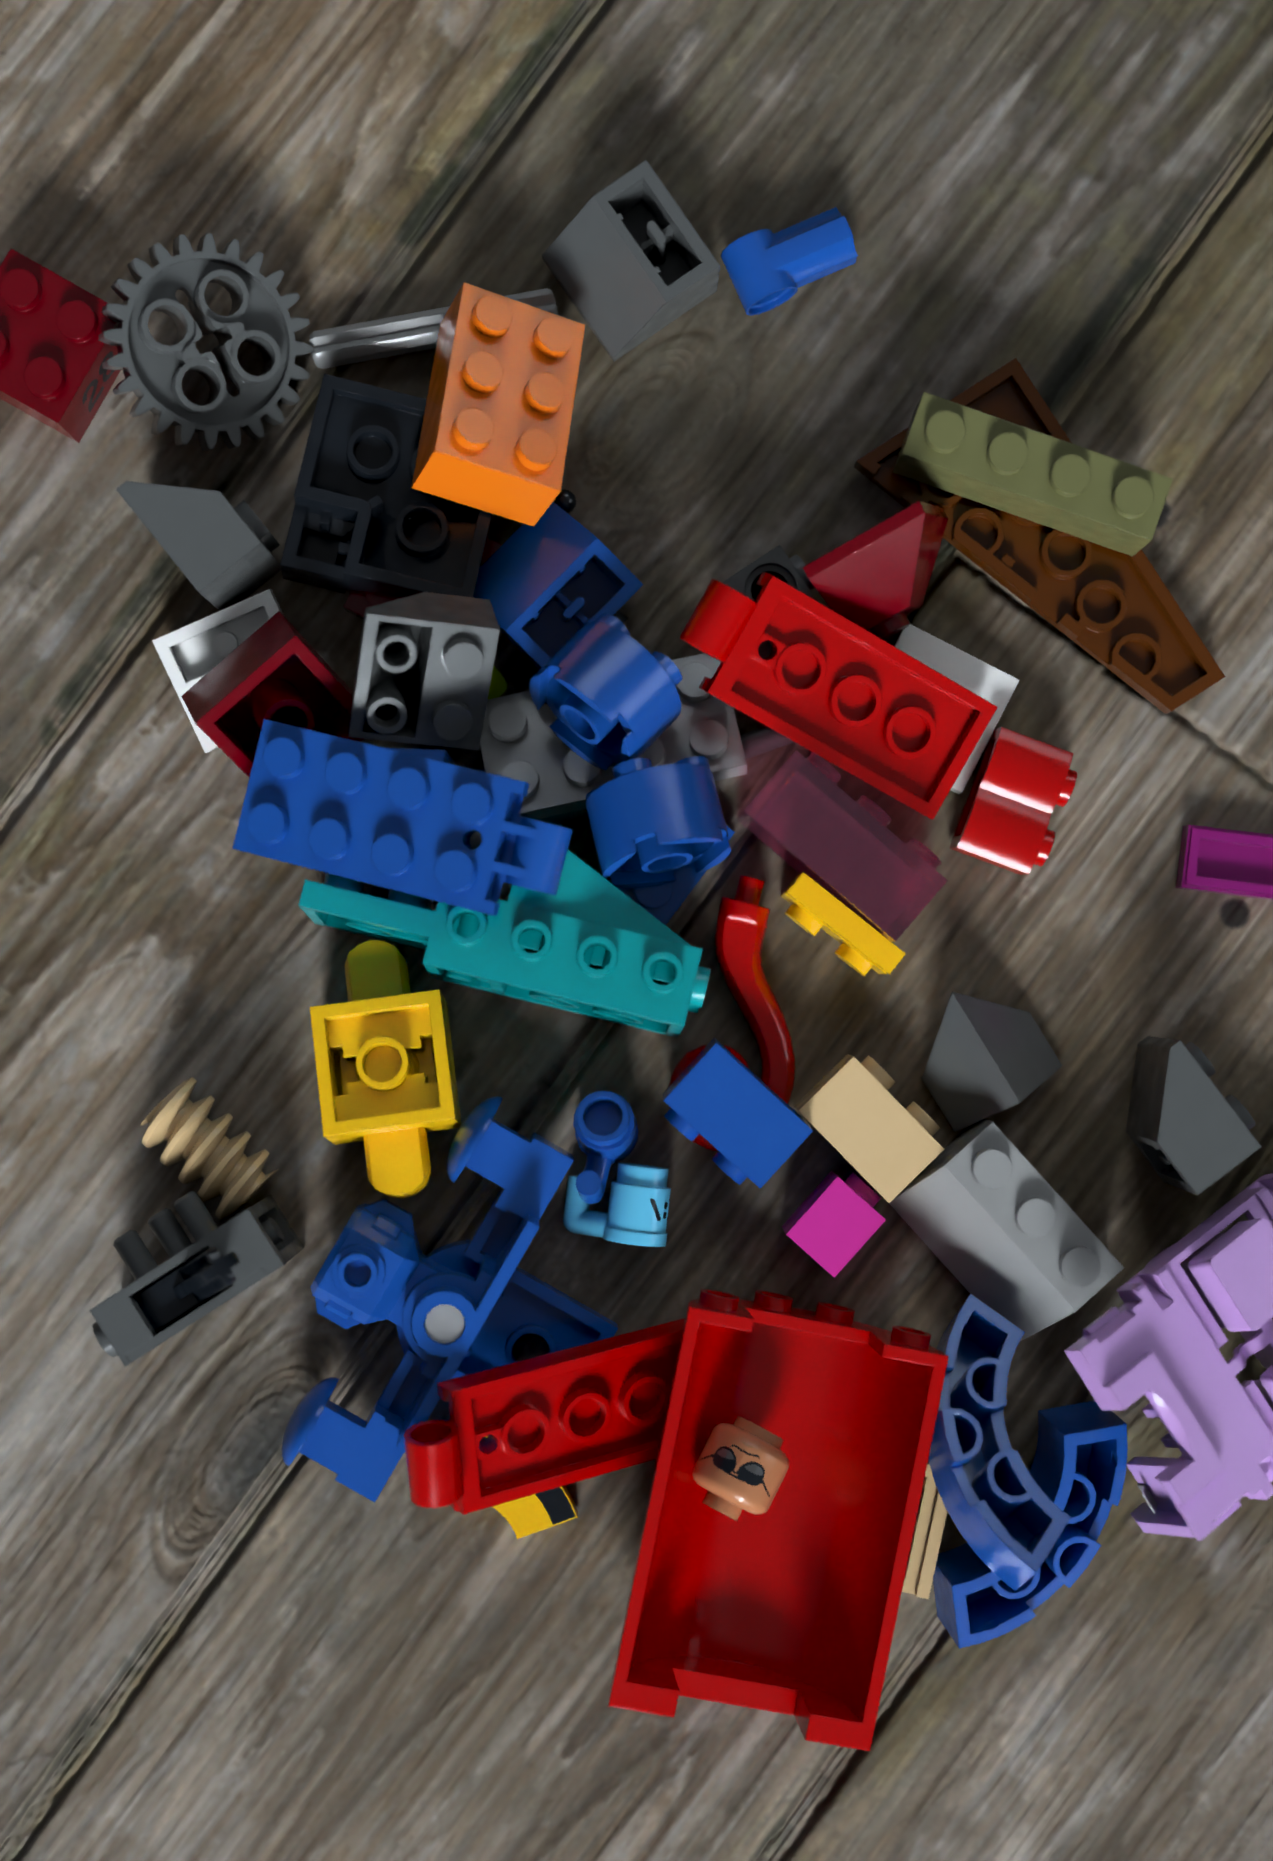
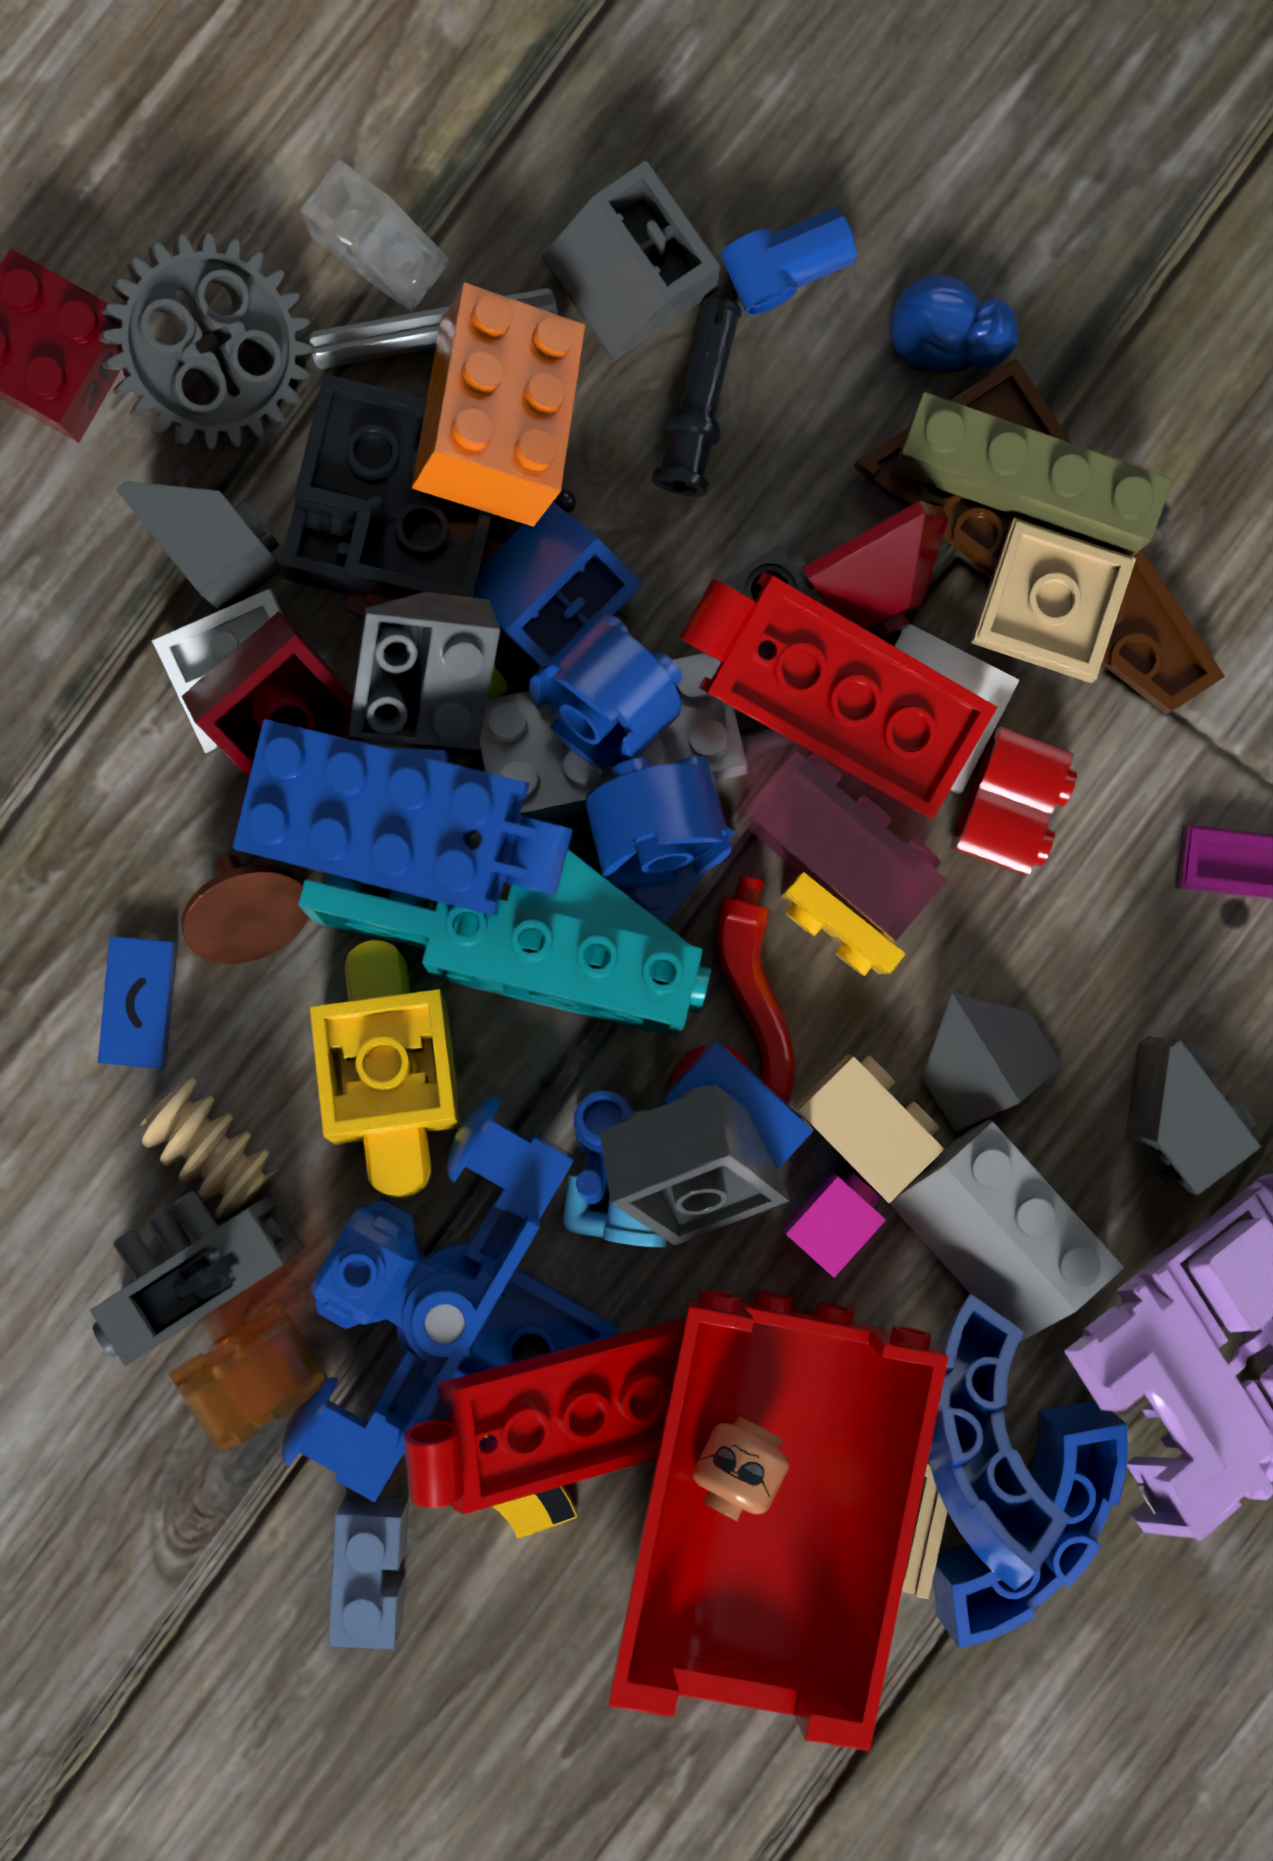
none -> blue tile [98,936,178,1069]
none -> clear orange brick [169,1302,328,1453]
none -> copper shield [181,855,308,964]
none -> clear slope [300,159,450,312]
none -> sand blue brick [328,1495,409,1650]
none -> dark grey slope [599,1084,789,1245]
none -> black pin [651,297,742,497]
none -> blue hair [889,274,1019,372]
none -> tan tile [970,518,1136,683]

